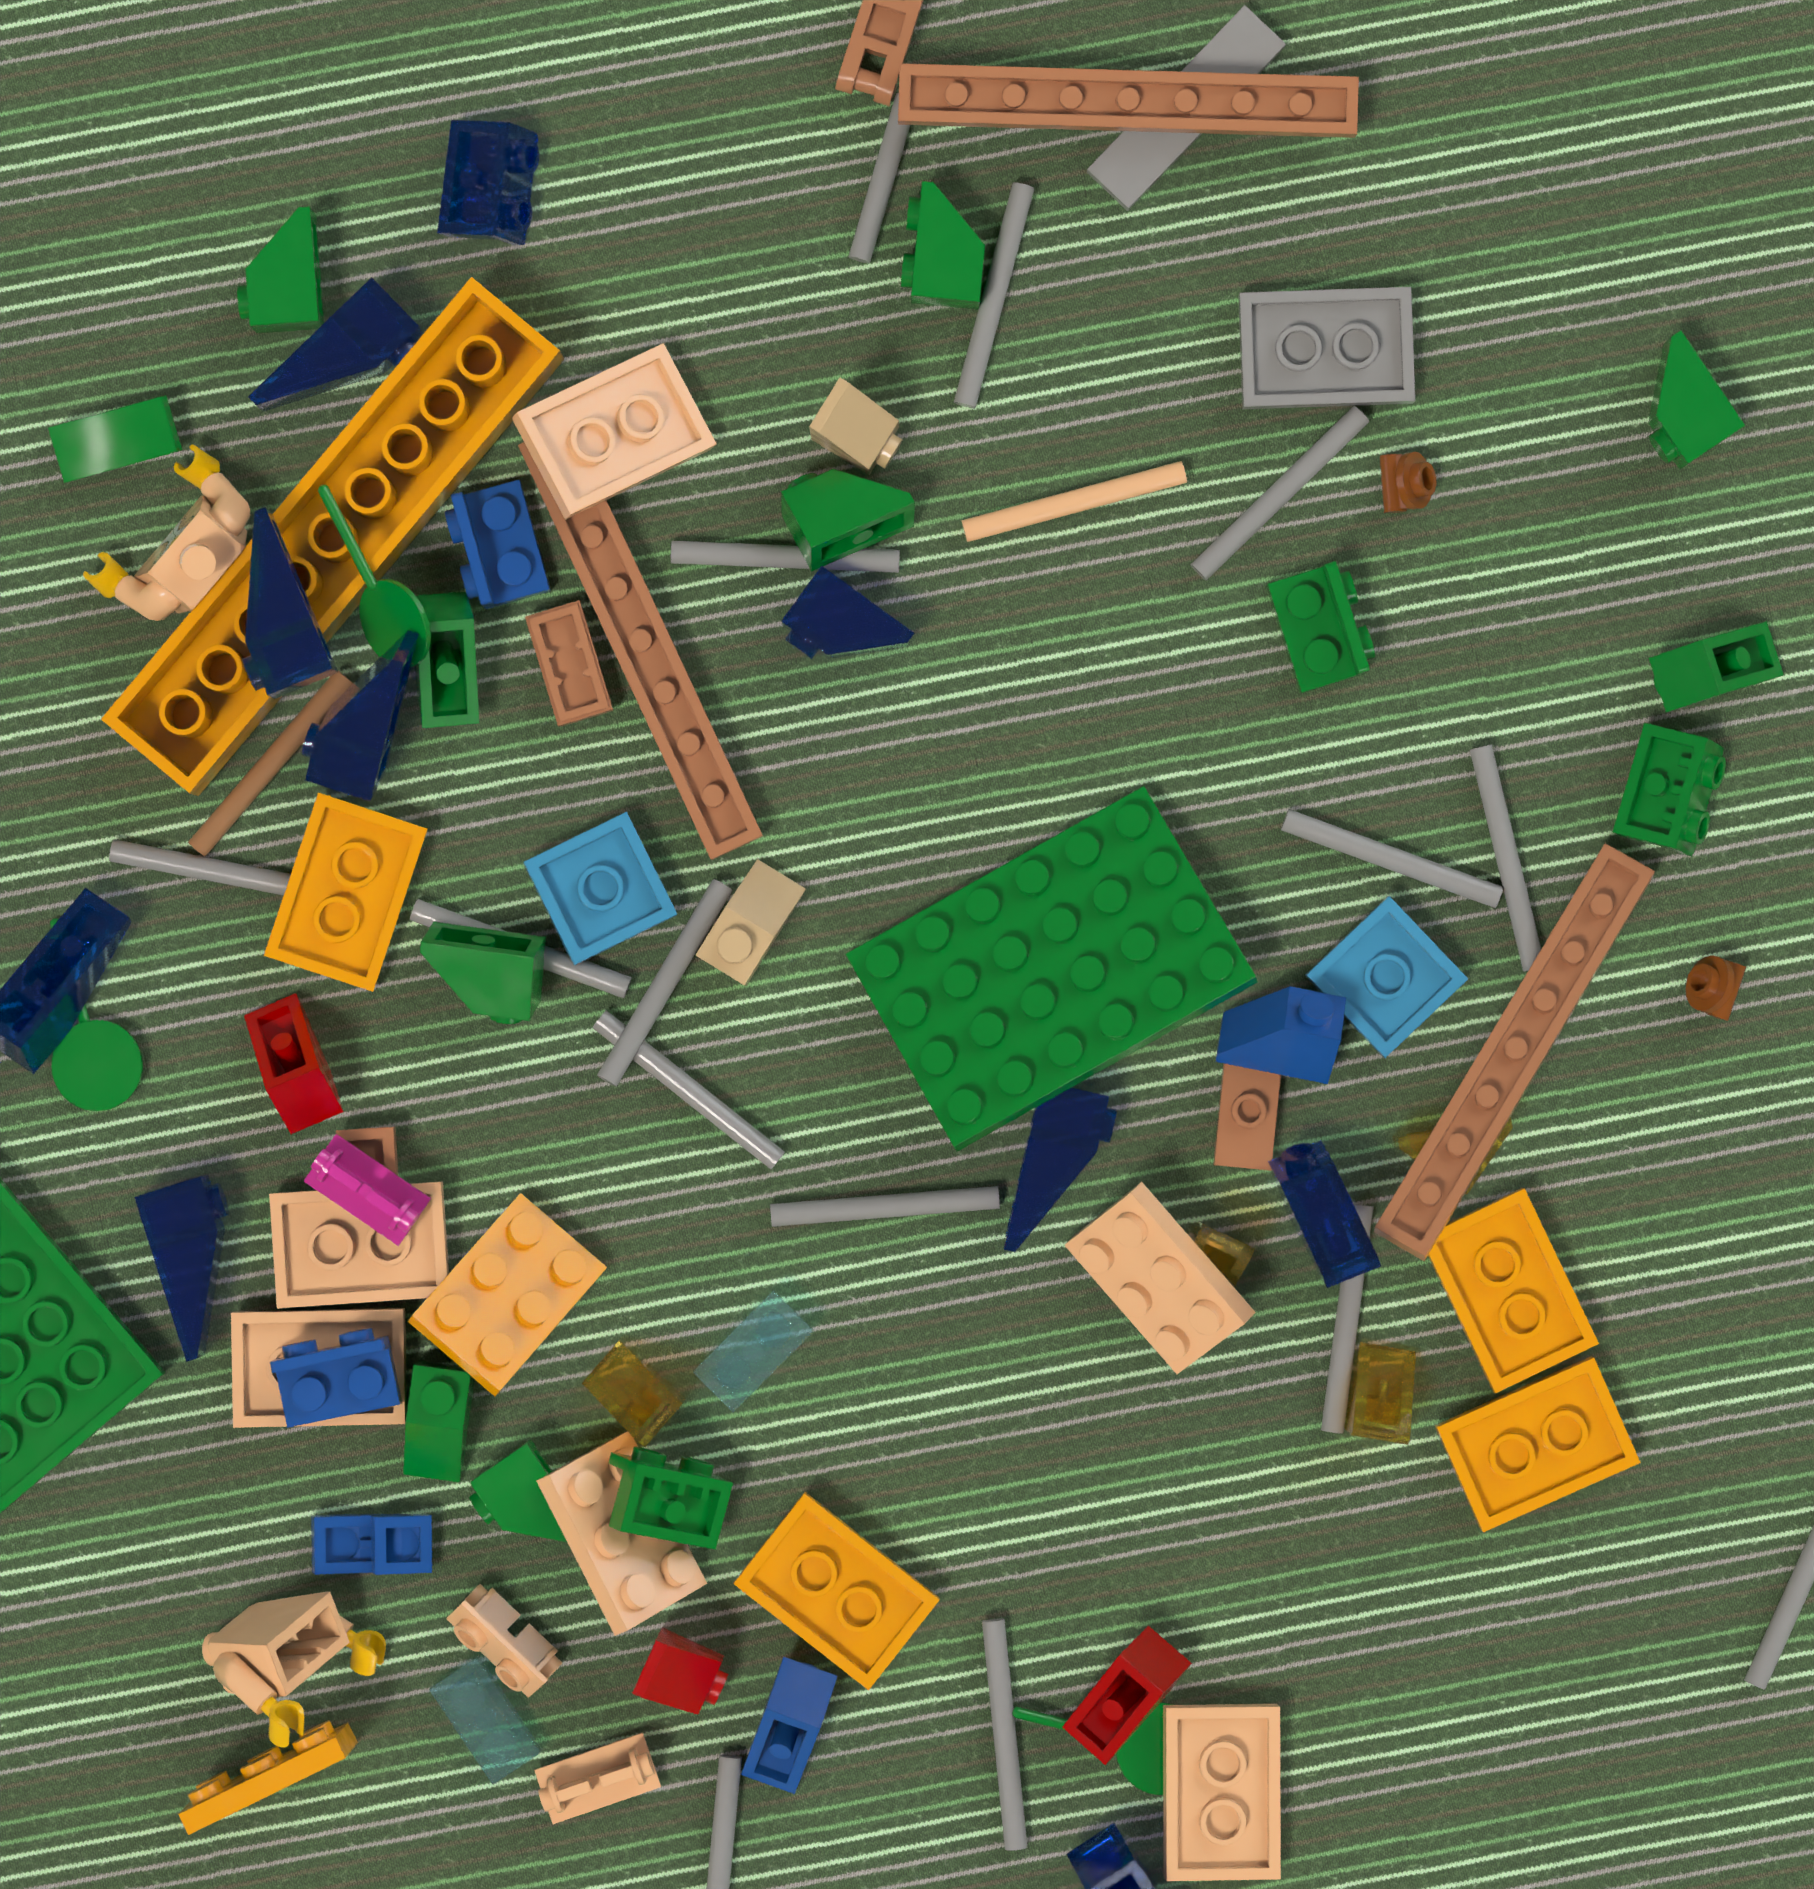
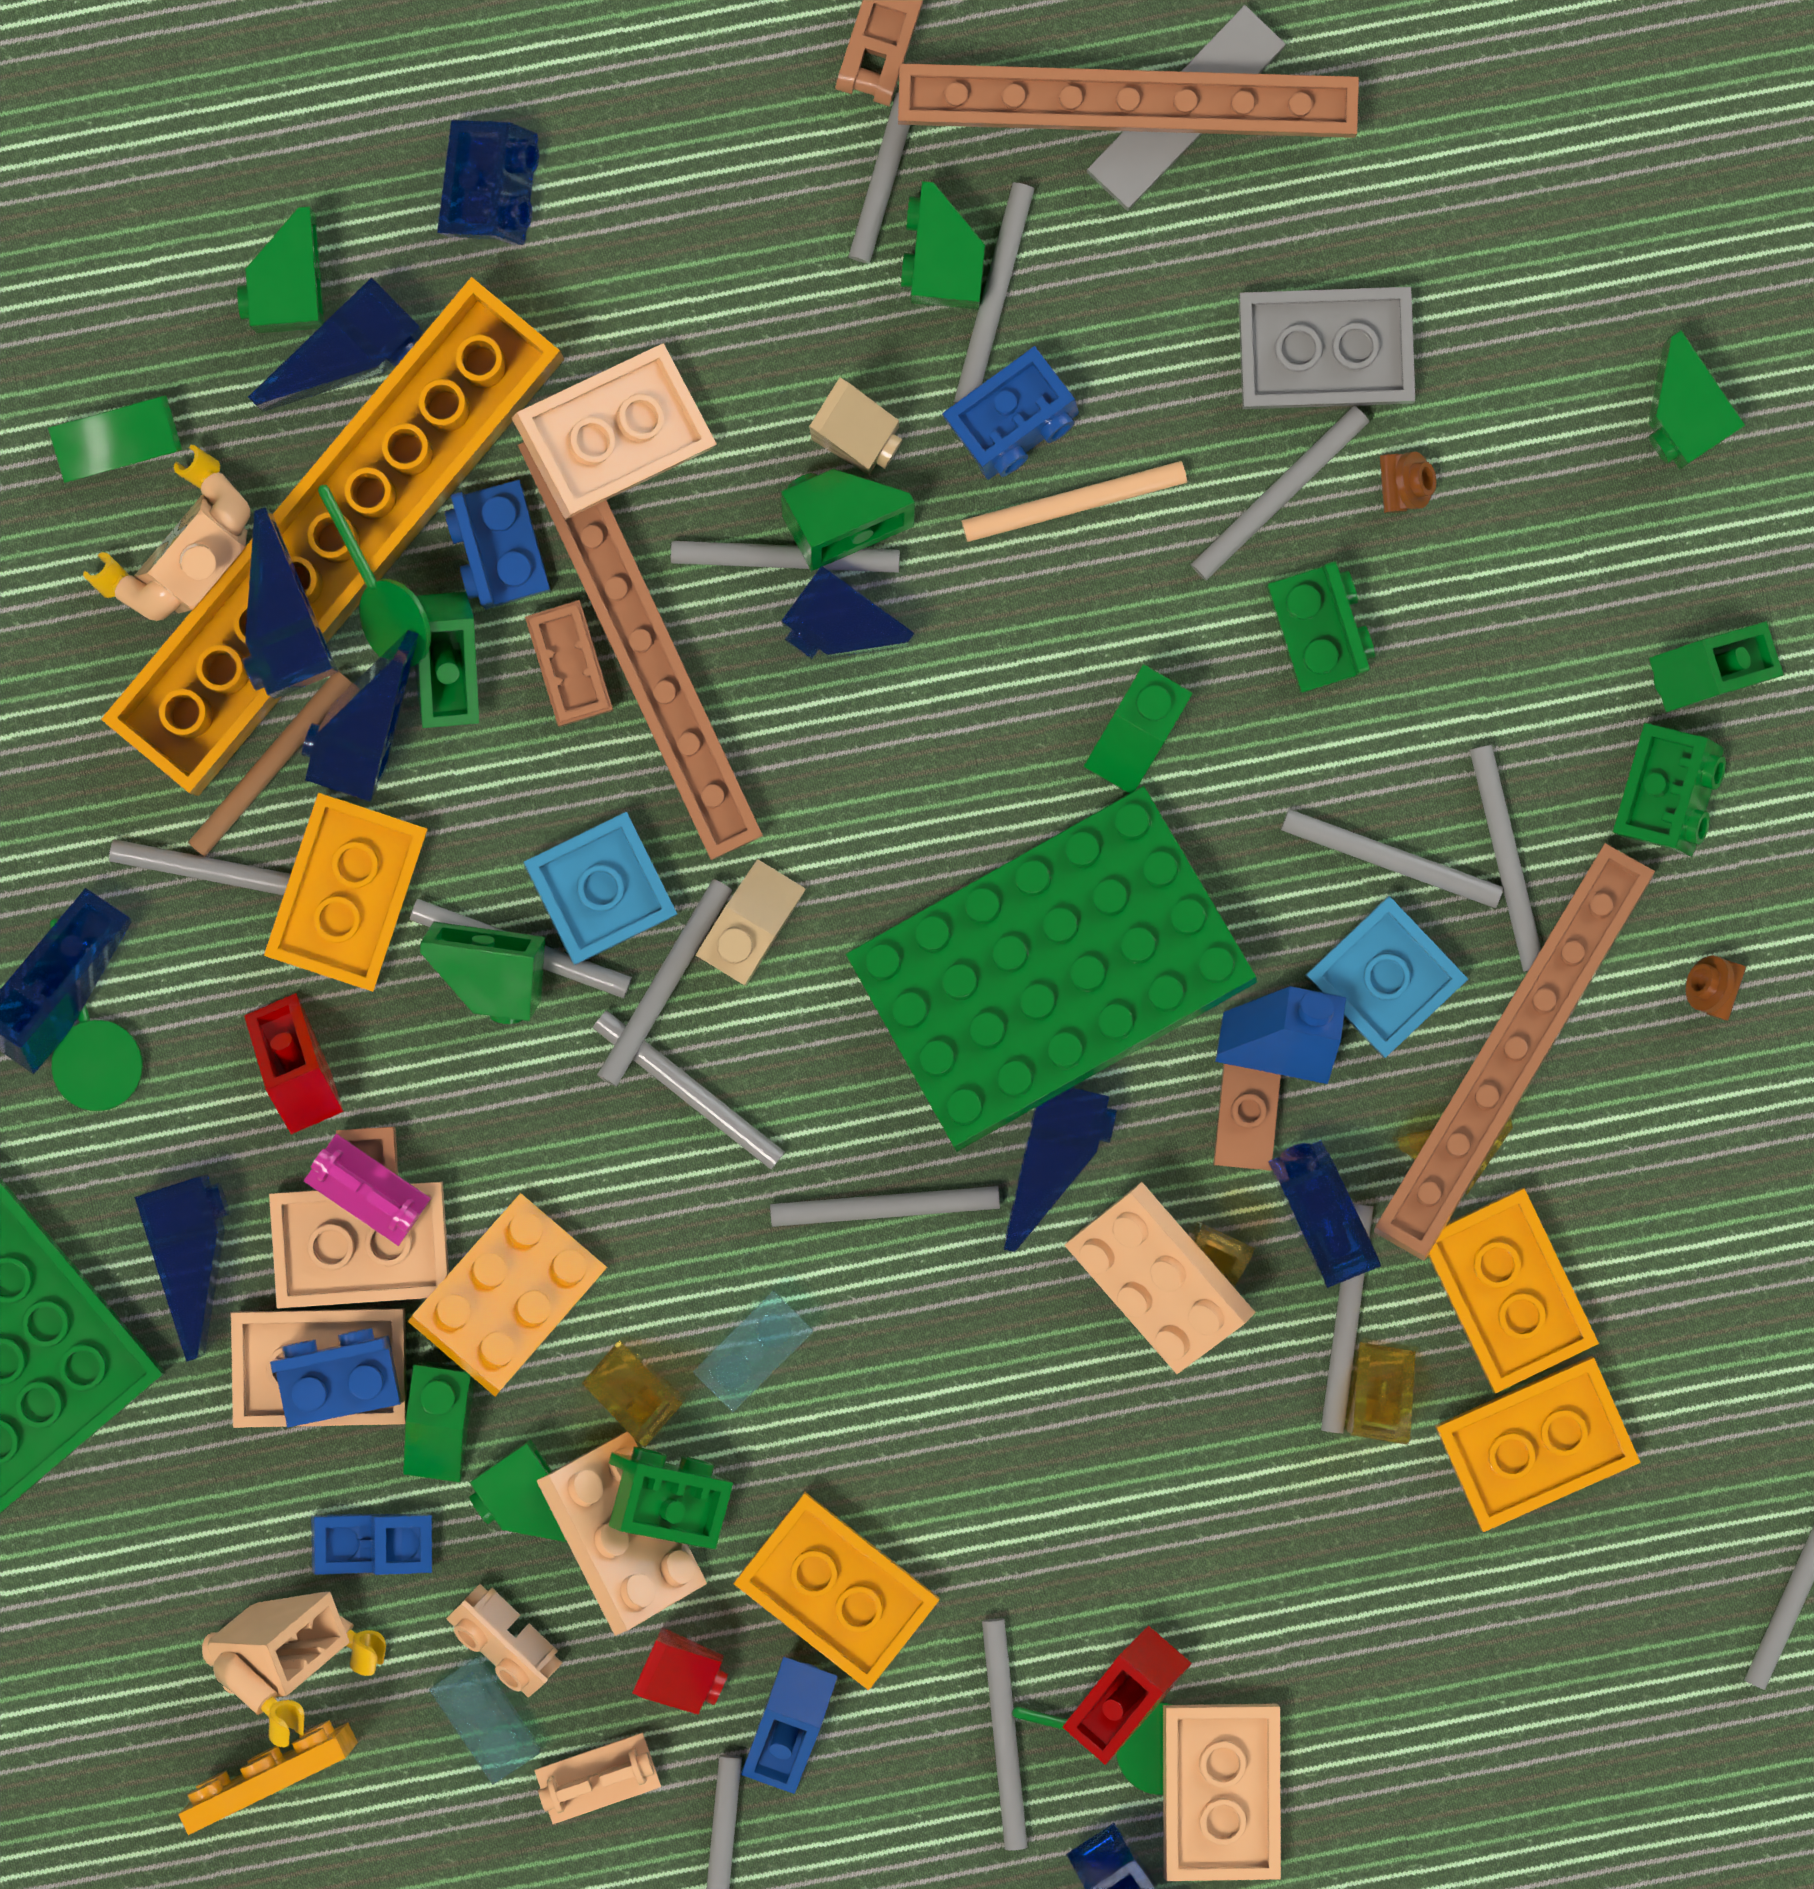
none -> blue bracket [942,346,1079,480]
none -> green slope [1083,664,1193,794]

